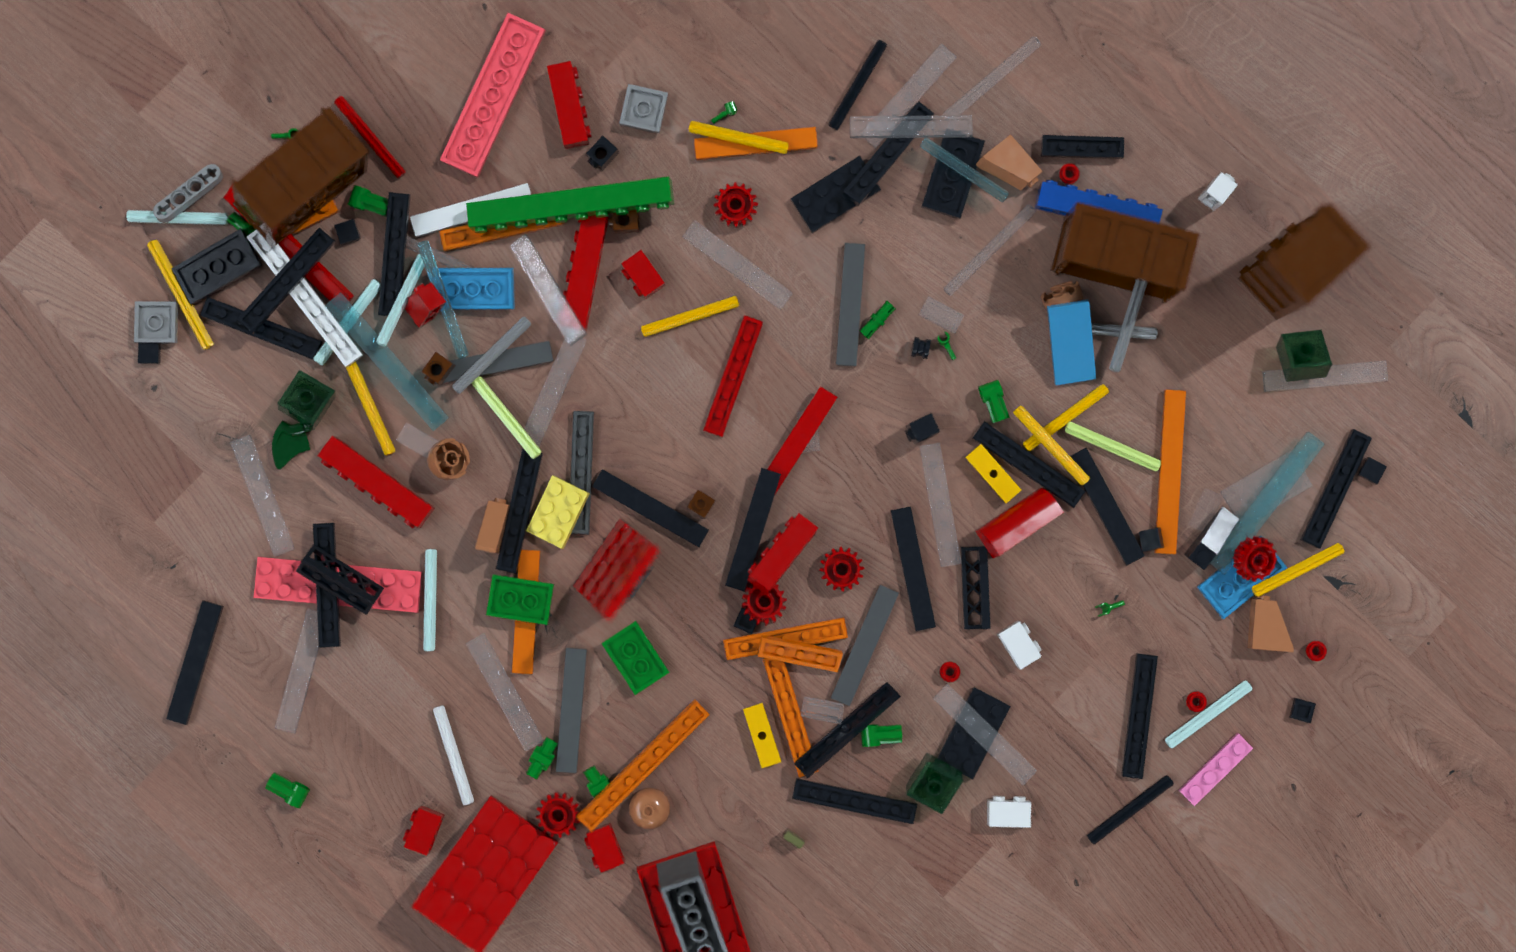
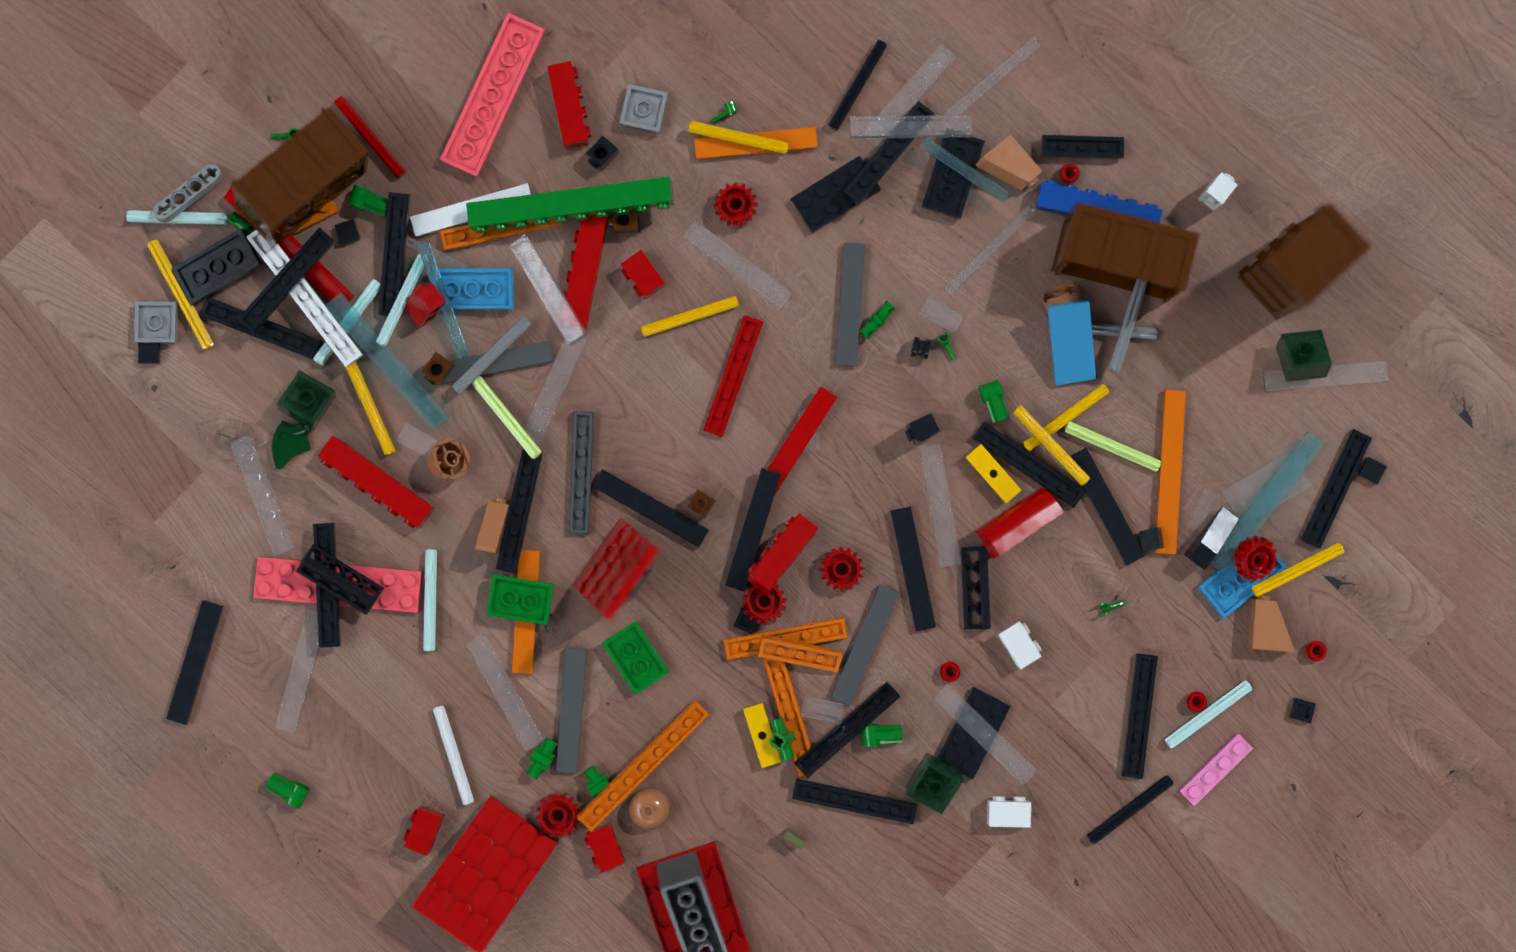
light yellow plate [526,475,590,549] -> none
none -> green axle [769,718,795,761]

